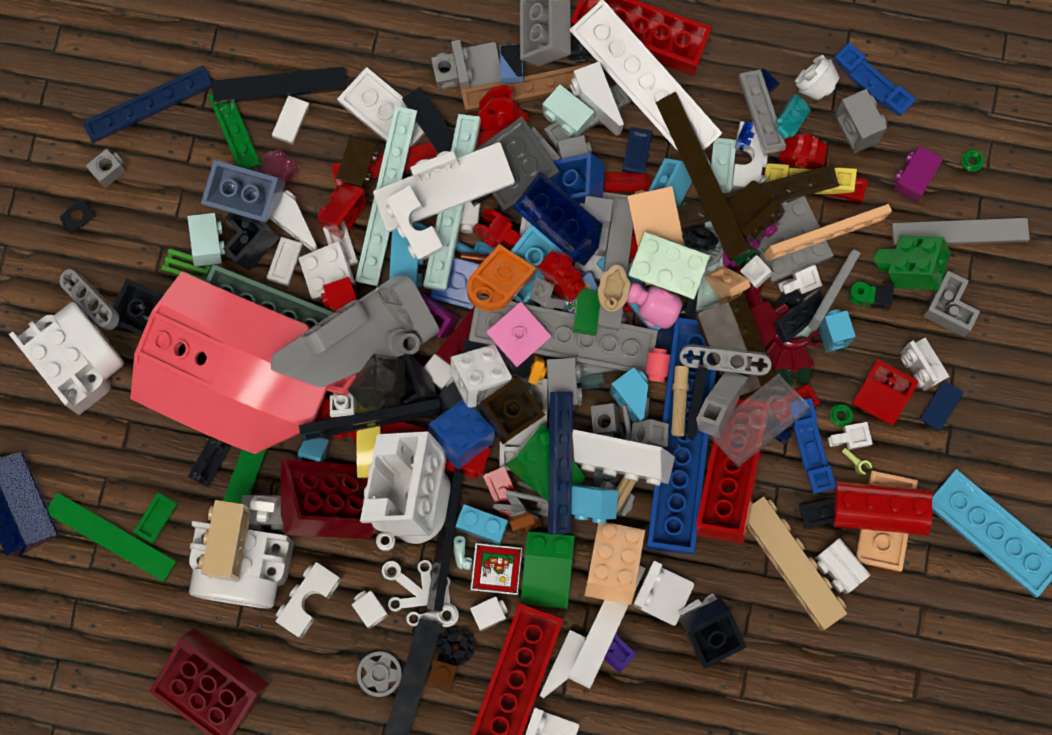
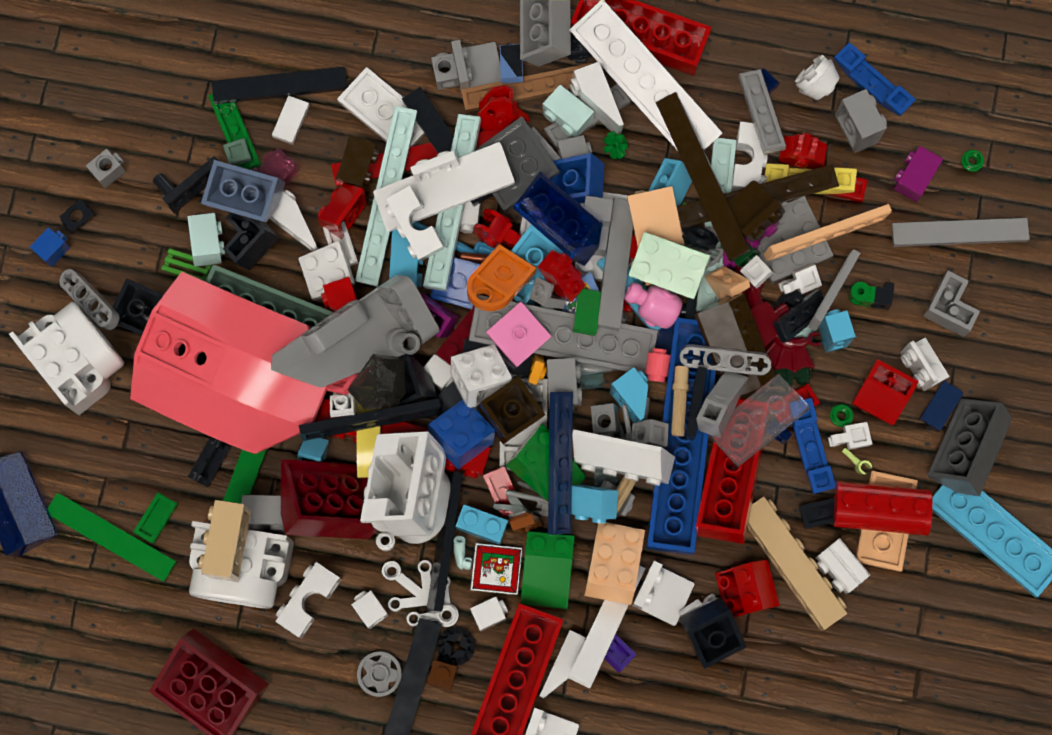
dark blue tile [82,65,212,143] -> none
white tile [250,495,279,522] -> none
white tile [266,237,303,287] -> none
tan arm [597,265,631,312] -> none
red plate [604,172,650,193] -> none
dark blue tile [622,128,652,174] -> none
clear blue plate [734,121,755,152] -> none
teal hinge [775,94,811,139] -> none
green brick [874,235,951,291] -> none
none -> blue brick [30,227,70,267]
none -> black piece [153,156,219,213]
none -> sand green tile [223,138,252,166]
none -> green plant [603,131,628,159]
none -> red slope [715,560,780,618]
none -> dark grey slope [927,399,1012,496]

